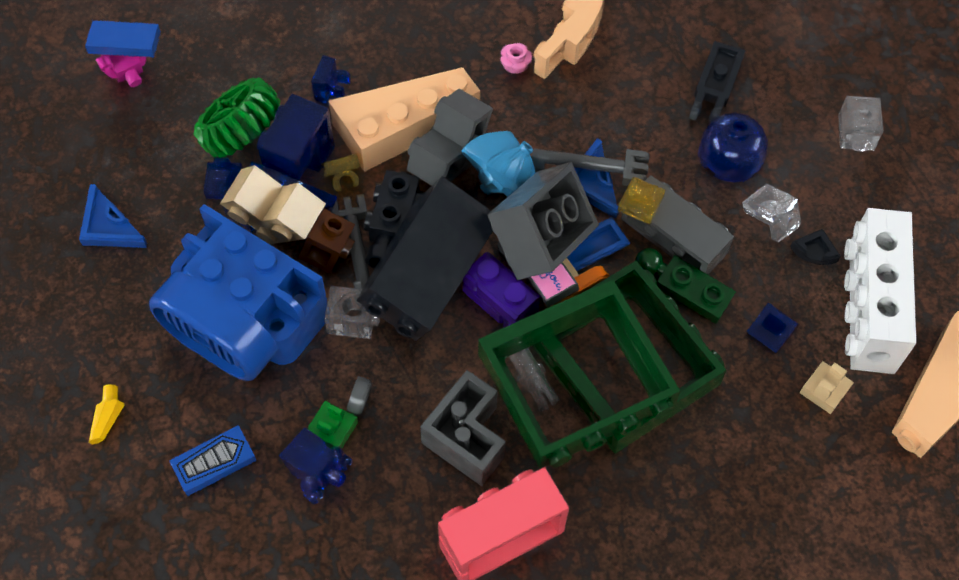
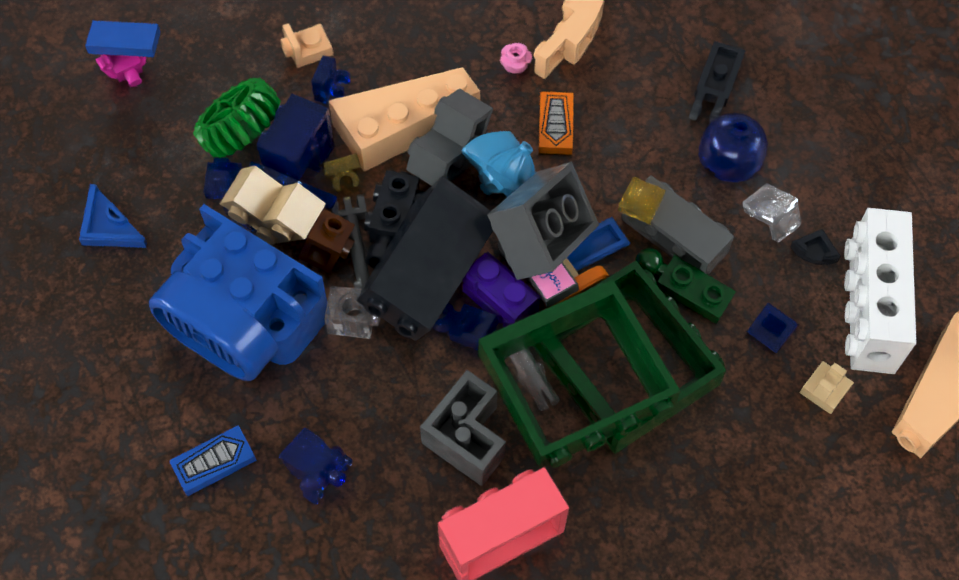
yellow bar [88,384,124,445] -> none
green tile [306,400,358,453] -> none
dark grey tile [347,376,372,415] -> none
dark grey hinge [532,148,650,187] -> none
blue tile [575,138,620,219] -> none
clear brick [838,96,883,151] -> none
none -> light nougat bracket [280,23,334,68]
none -> clear blue plate [432,303,499,350]
none -> tile [538,92,573,155]

